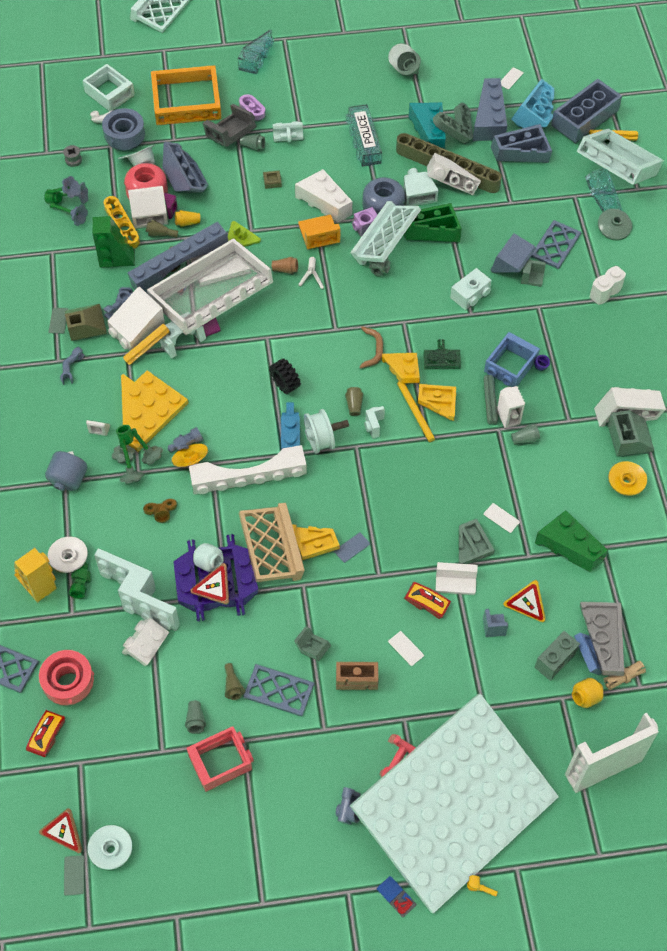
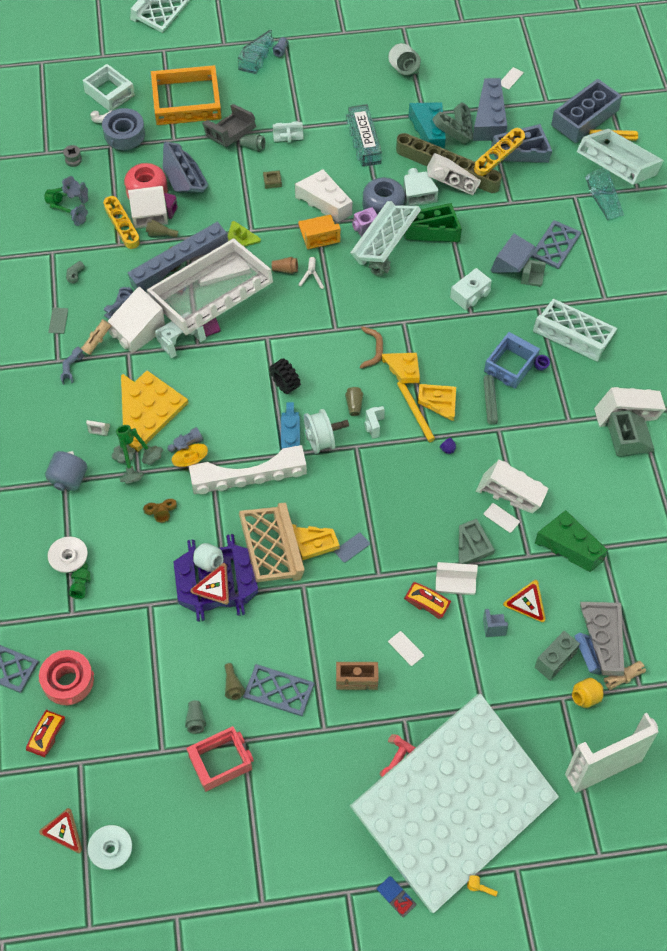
yellow wedge [14,548,57,603] -> none
sand green sticker [64,855,84,896] -> none
olive slope [65,304,107,341] -> none
green wedge [92,216,135,268] -> none
light aqua bracket [94,548,180,631] -> none
light aqua piece [118,145,155,166] -> none
white bracket [122,618,169,666] -> none
yellow axle [123,324,170,365] -> none
yellow cone [175,210,200,227] -> none
lavender plate [239,94,265,120] -> none
sand green bracket [294,627,331,661] -> none
sand blue plate [336,787,361,825] -> none
clear green plate [423,339,461,369] -> none
white brick [497,386,525,428] -> none
medium azure wedge [511,79,554,128] -> none
sand green cone [511,424,540,445] -> none
white brick [589,266,626,305] -> none
sand green dish [598,209,632,240] -> none
yellow dish [608,461,647,496] -> none
none -> sand green arm [66,261,85,283]
none -> tan pin [81,319,112,355]
none -> sand blue pin [273,37,289,57]
none -> dark purple hinge [440,437,456,454]
none -> yellow beam [474,128,525,176]
none -> white wedge [476,460,549,514]
none -> light aqua fence [533,299,617,362]

